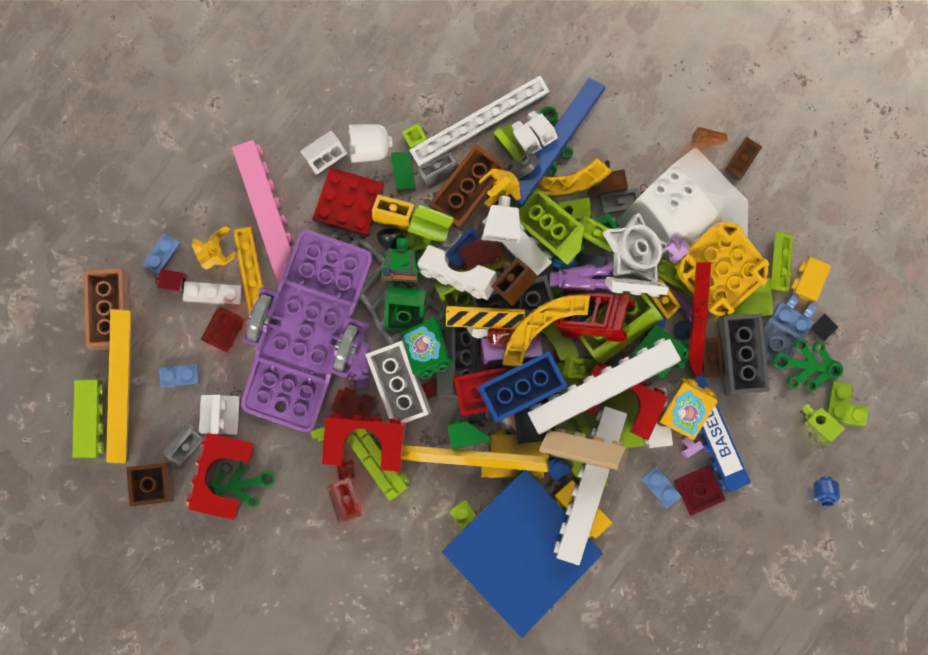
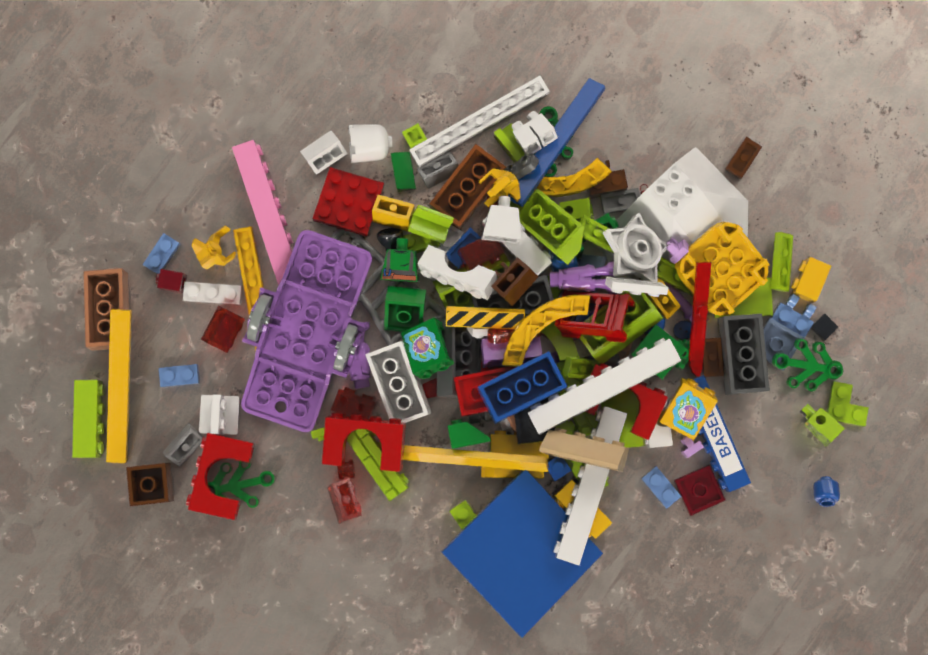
clear orange tile [692,127,727,143] -> none

